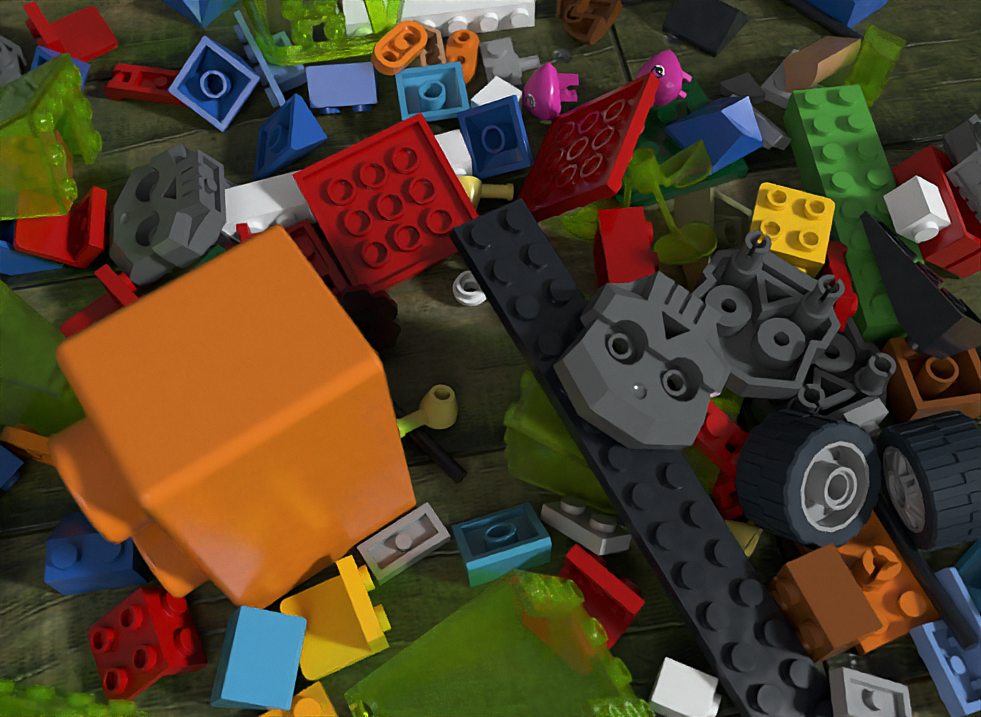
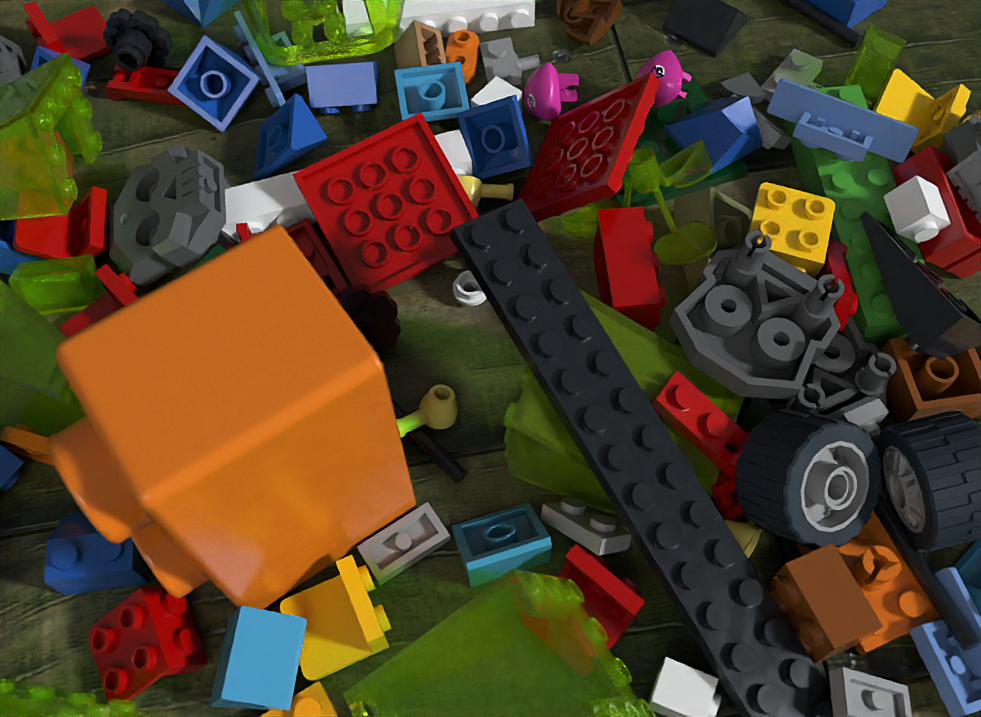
orange plate [371,20,428,75] -> none
dark grey brick [553,271,732,450] -> none
medium nougat brick [784,36,861,93] -> none
none -> clear neon green brick [8,255,99,318]
none -> black plant [102,8,173,72]
none -> medium blue bracket [767,78,919,163]
none -> yellow bracket [872,69,971,154]

